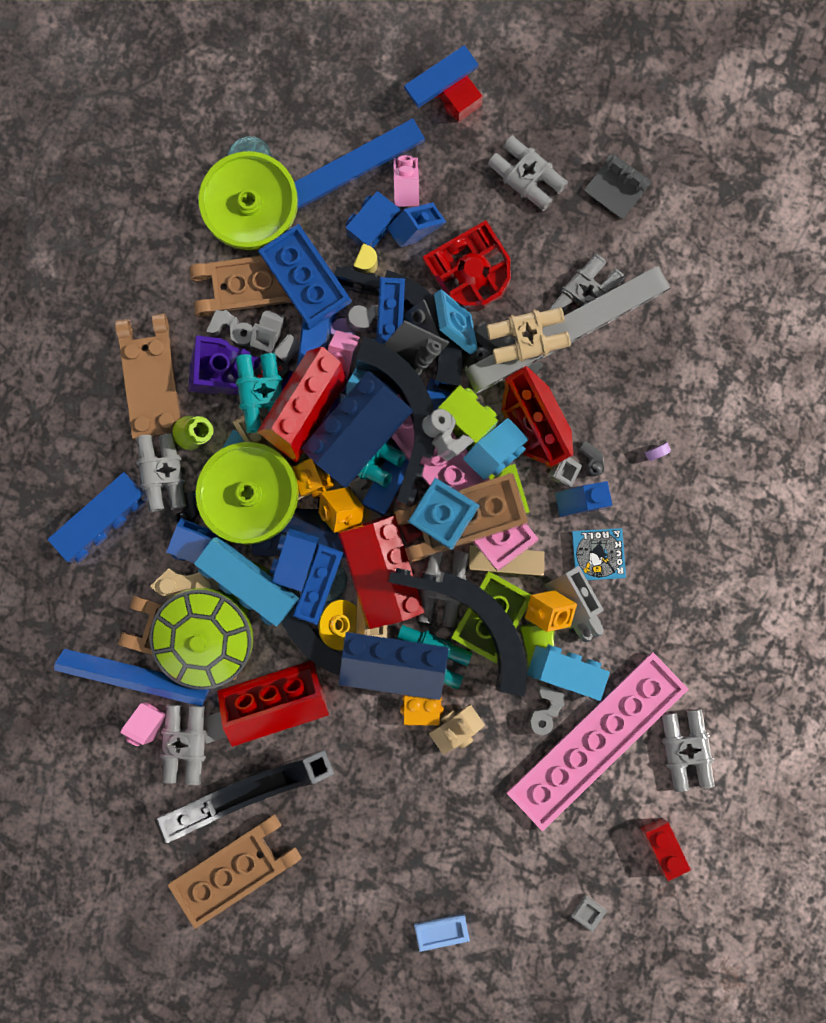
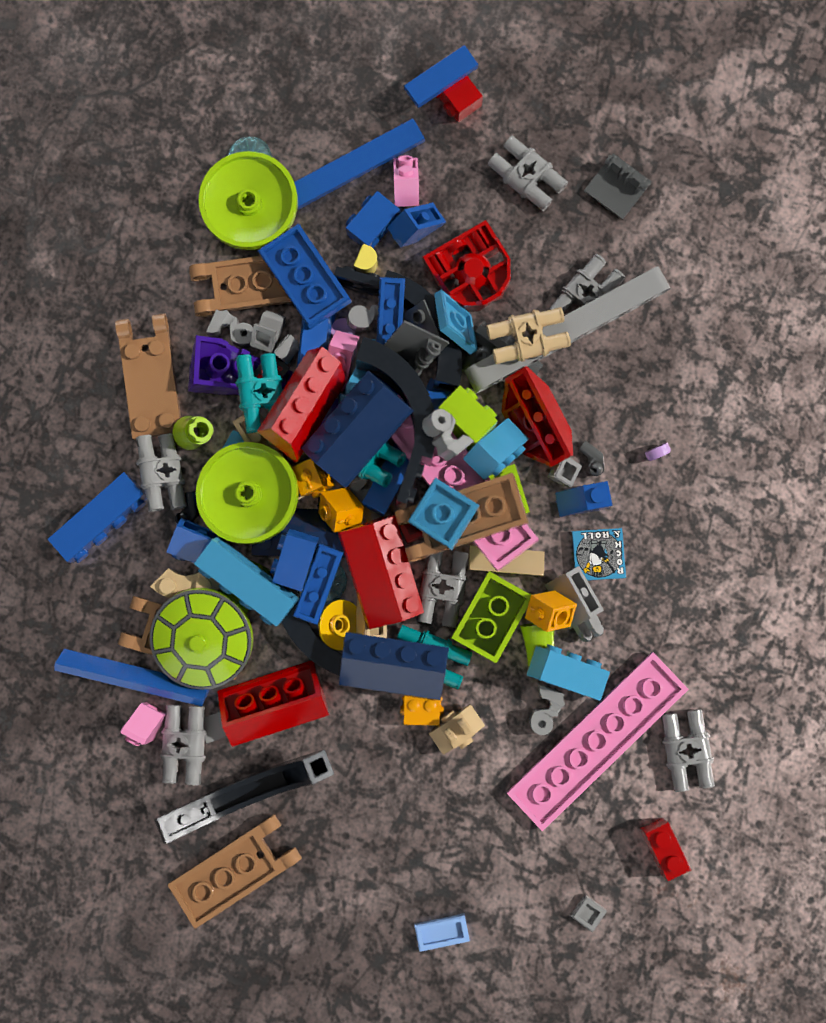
black arch [387,568,527,697] -> none

